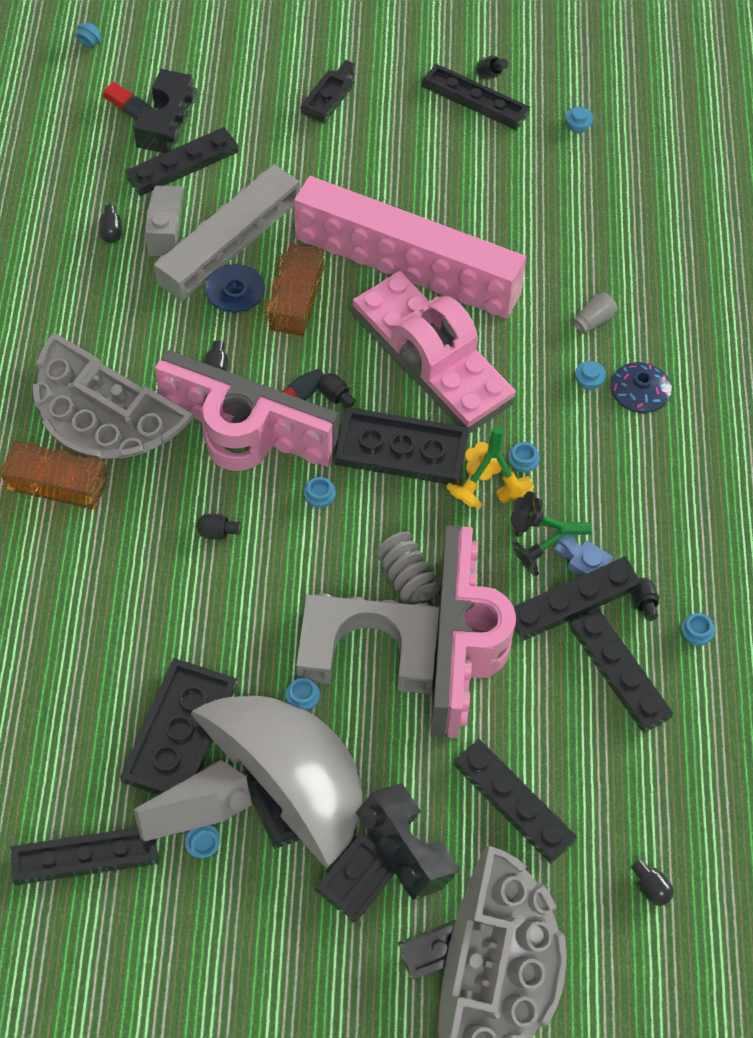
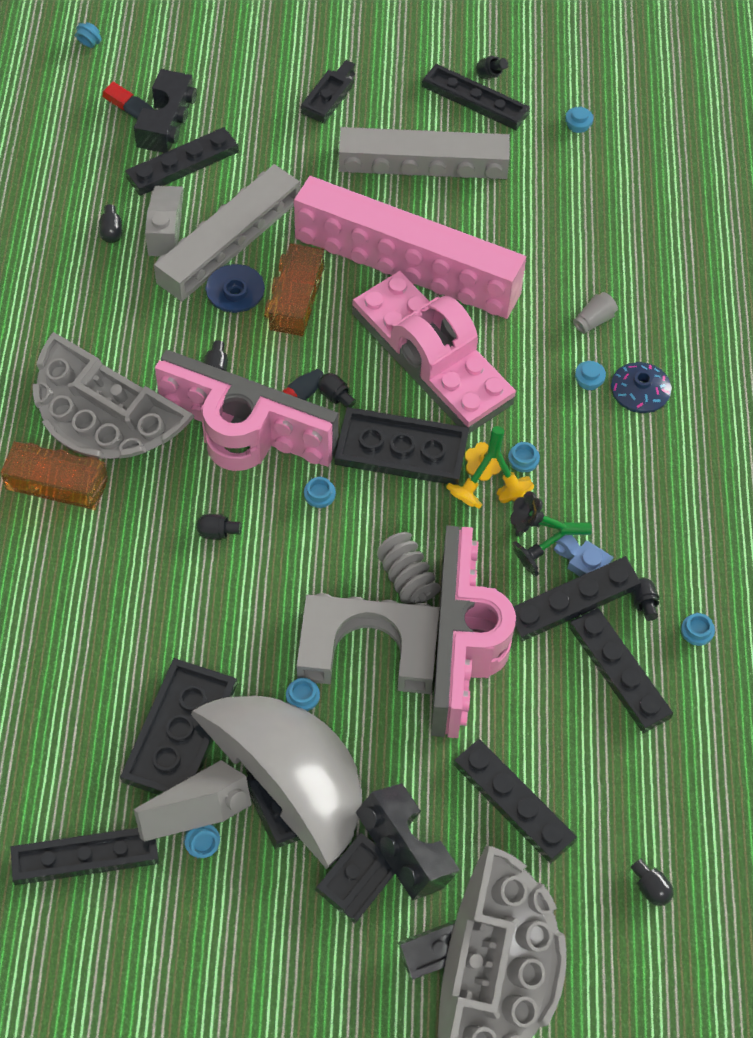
none -> light grey brick [339,127,510,179]

